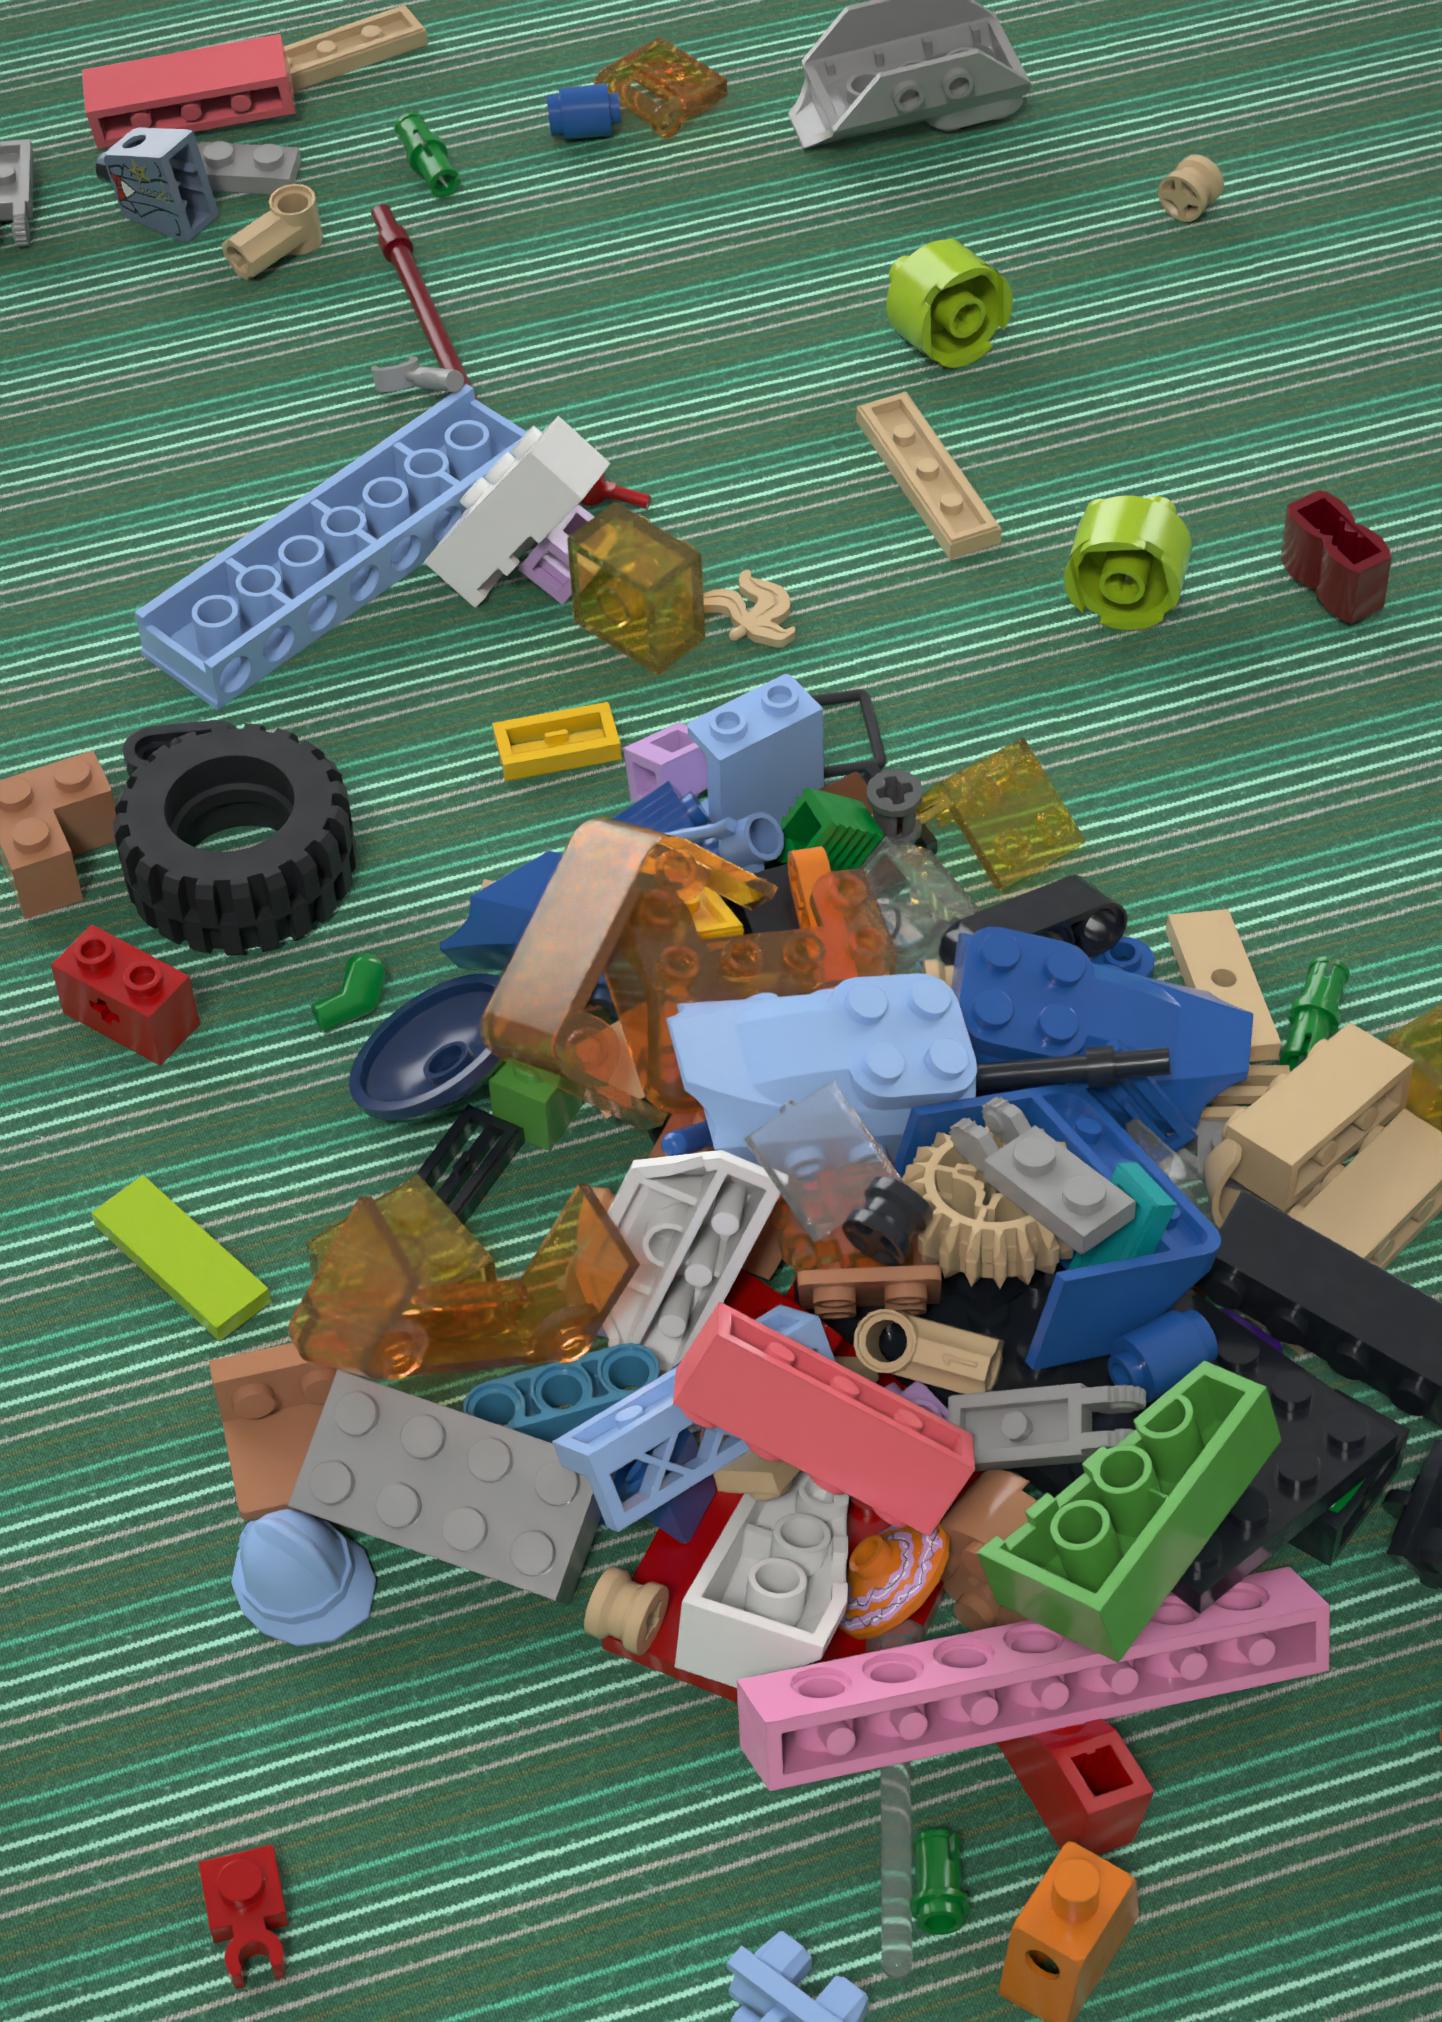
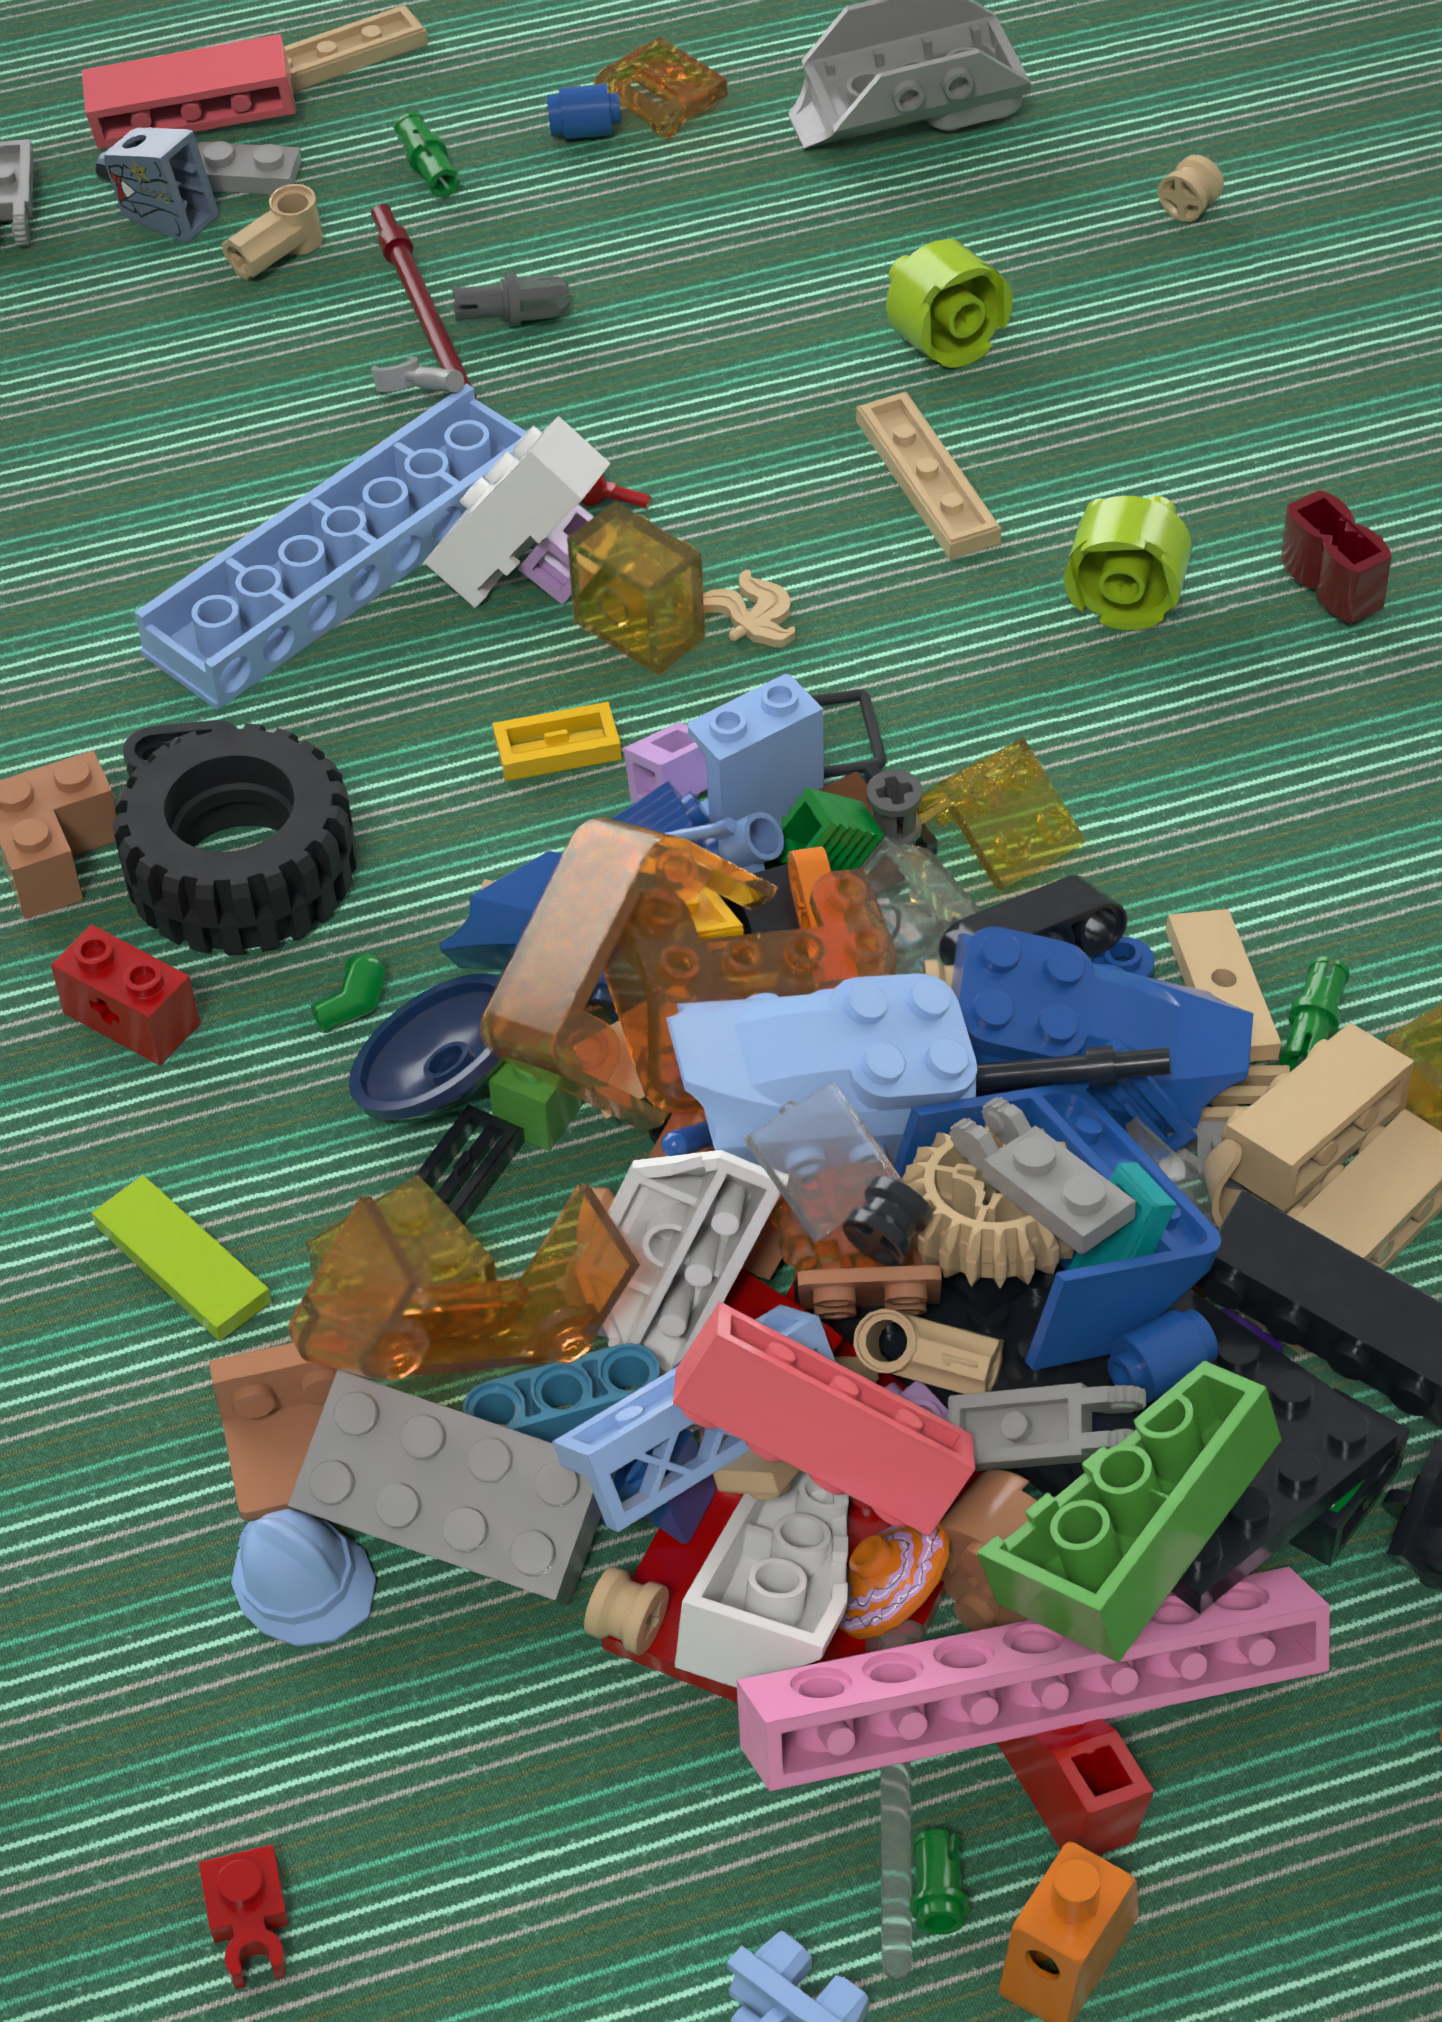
none -> dark grey arm [452,272,570,327]

